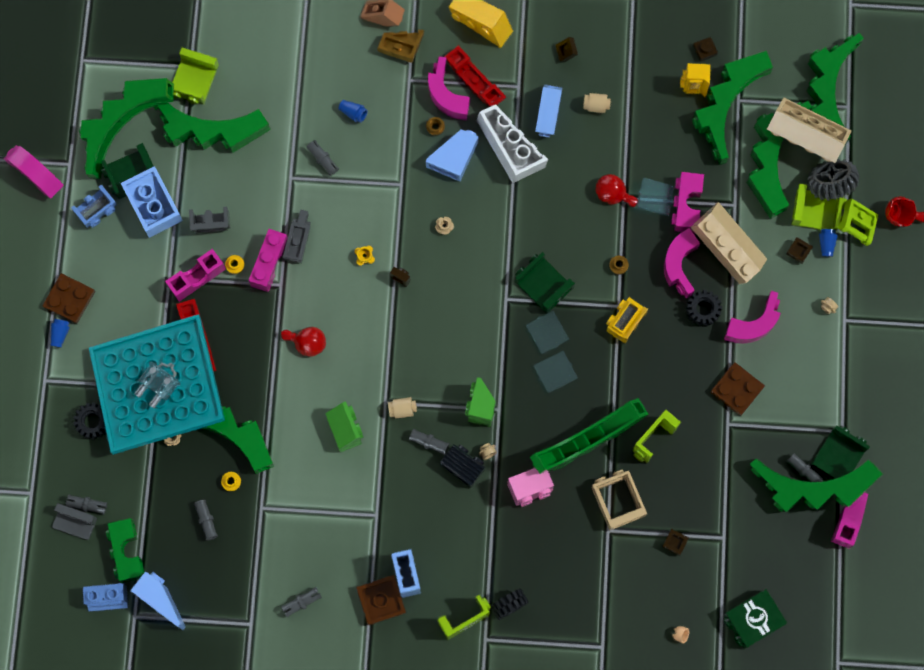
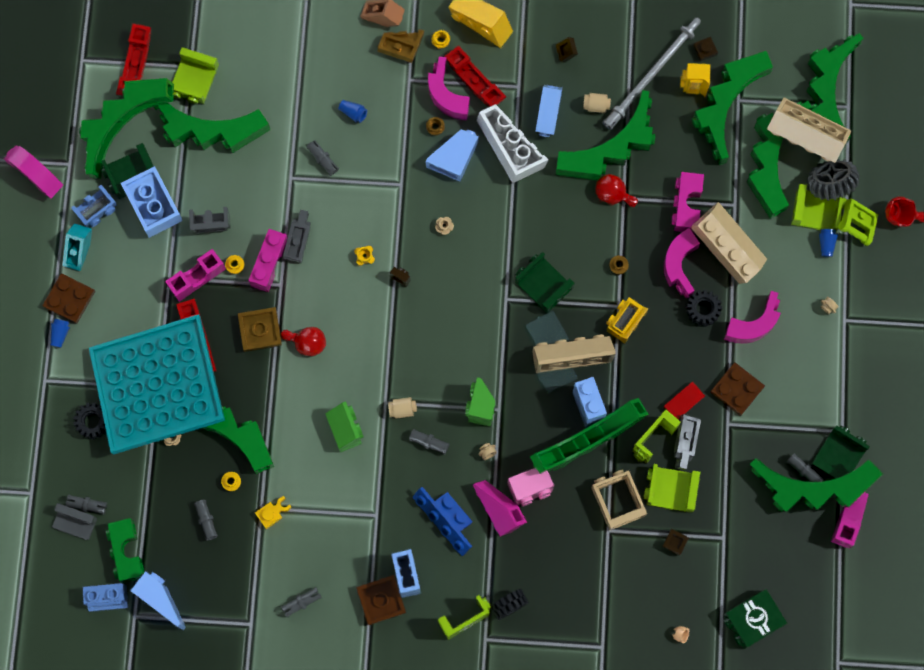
clear light blue piece [134,362,181,408] -> none
black brick [440,444,485,488] -> none
clear light blue piece [637,178,674,216] -> none
dark brown plate [786,237,813,264] -> none
none -> teal slope [62,223,92,271]
none -> red slope [116,24,151,96]
none -> pearl gold plate [238,307,282,352]
none -> yellow plate [255,496,292,529]
none -> blue bracket [413,487,472,556]
none -> yellow plate [432,30,450,49]
none -> dark pink slope [473,480,527,537]
none -> tan slope [532,334,616,373]
none -> green arch [556,90,656,180]
none -> light blue brick [572,377,607,428]
none -> light grey bar [602,18,700,130]
none -> lime panel [644,464,700,513]
none -> red tile [663,381,705,420]
none -> hinge [674,414,701,470]

